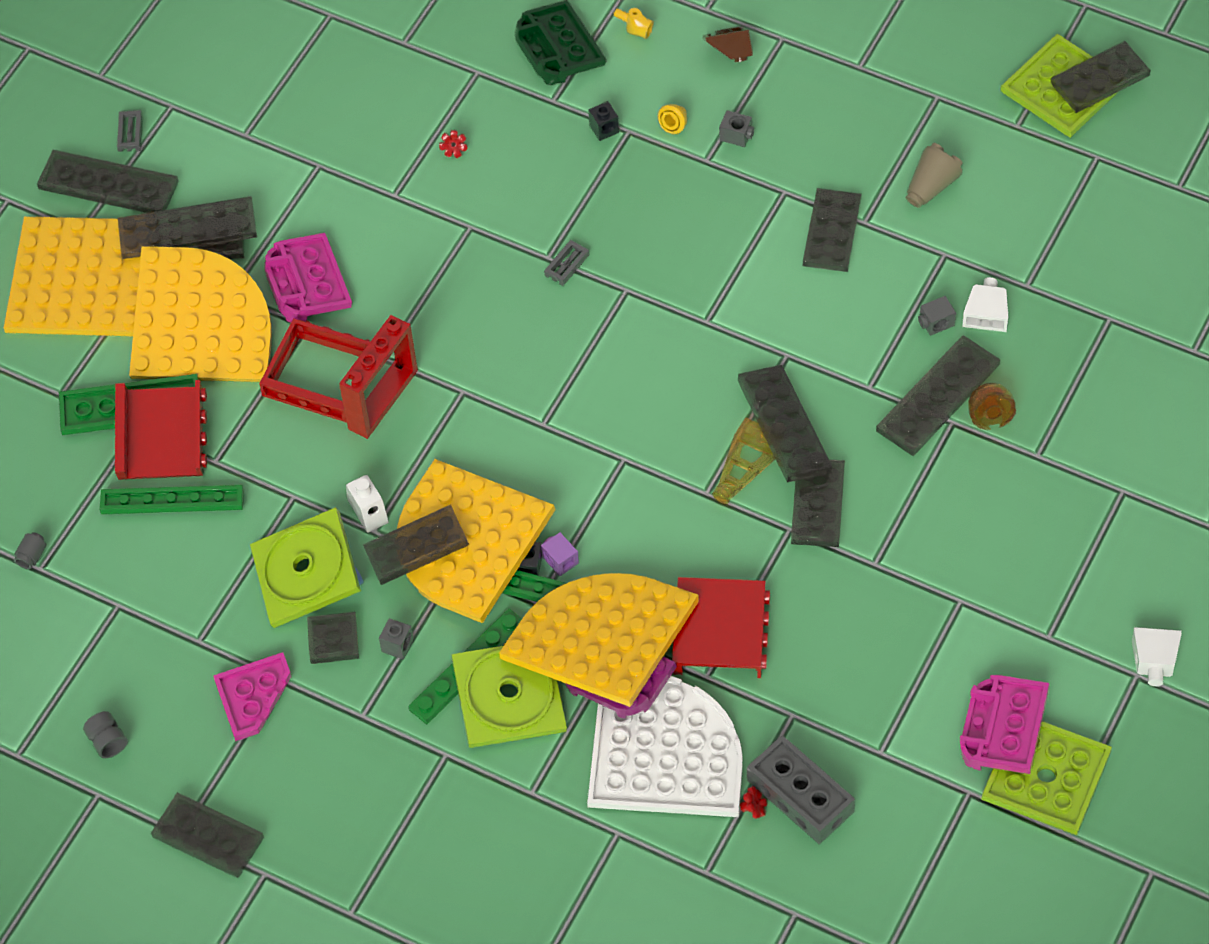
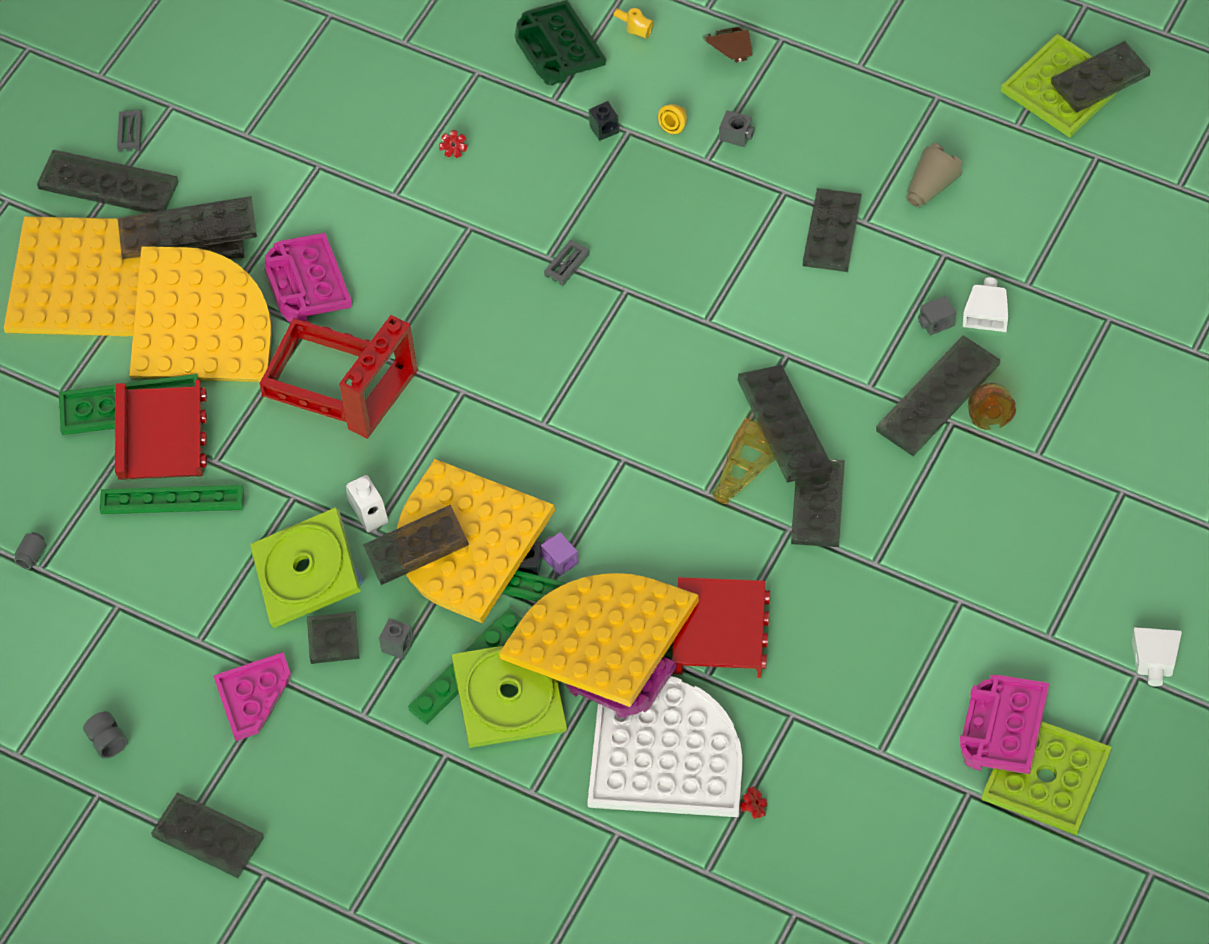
dark grey brick [747,735,855,845] -> none

